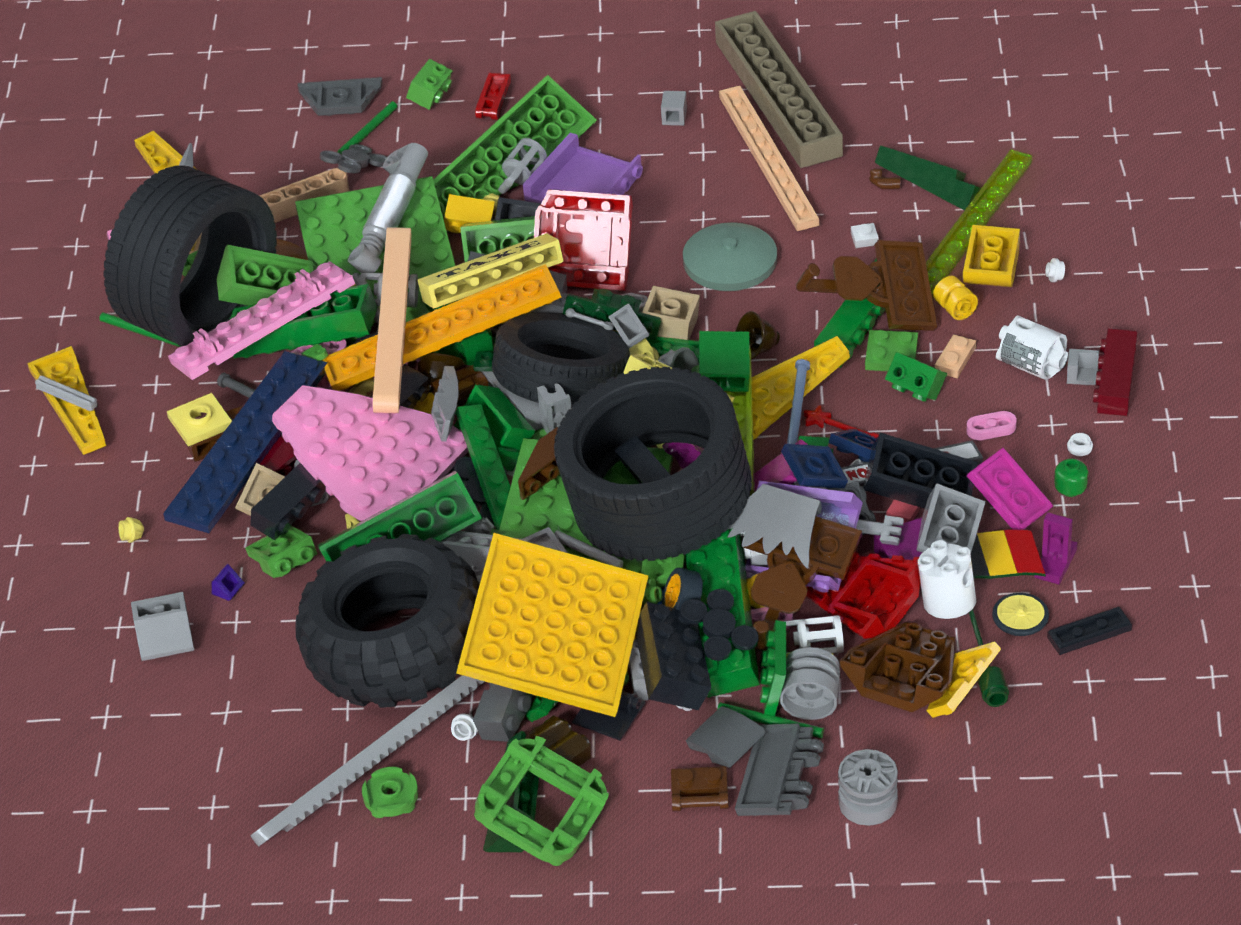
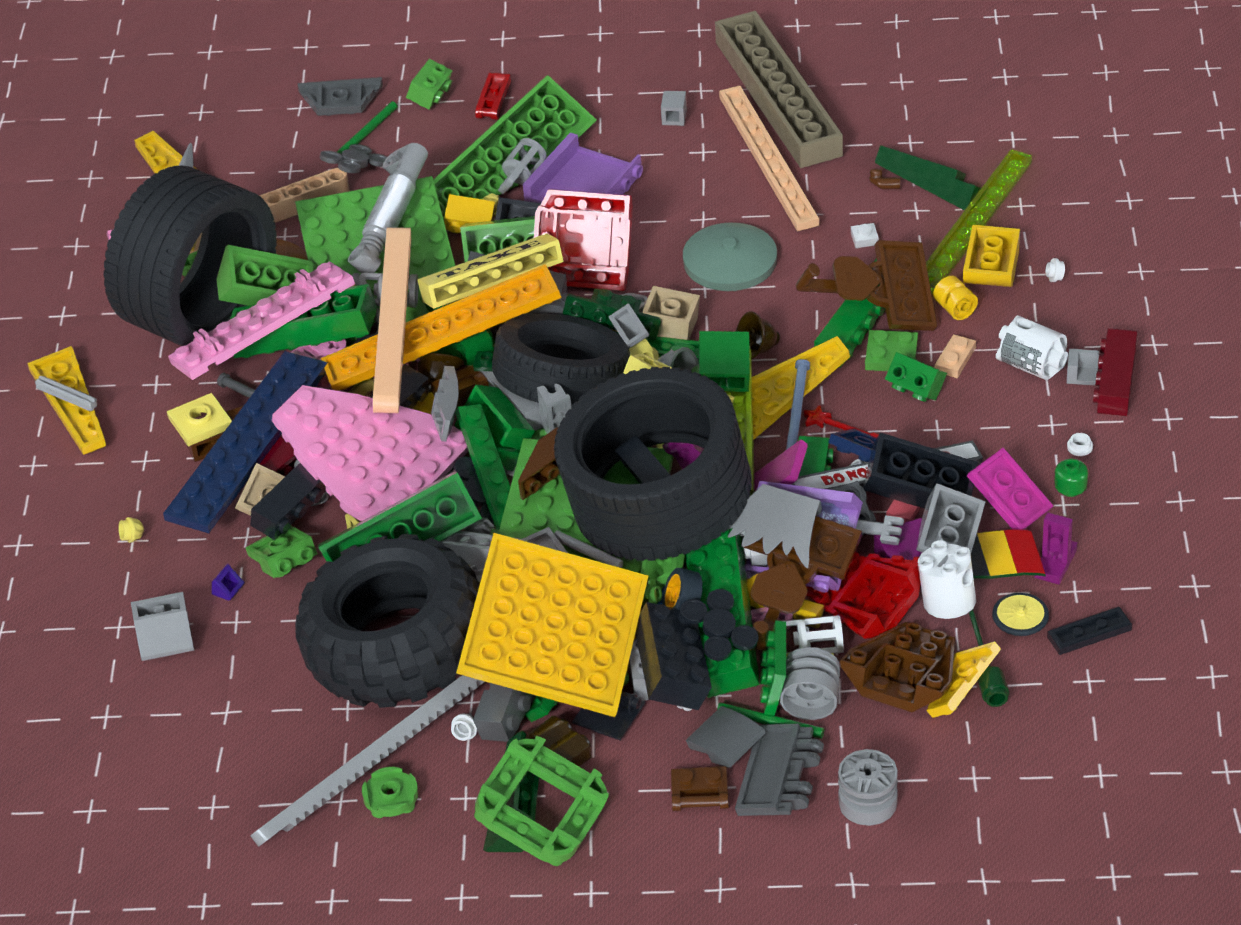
green bar [99,312,181,347] -> none
bright green piece [301,344,328,361] -> none
light grey hinge [566,308,614,330] -> none
dark blue plate [781,444,848,488] -> none
bright pink plate [967,411,1016,440] -> none
none -> yellow slope [793,600,824,628]

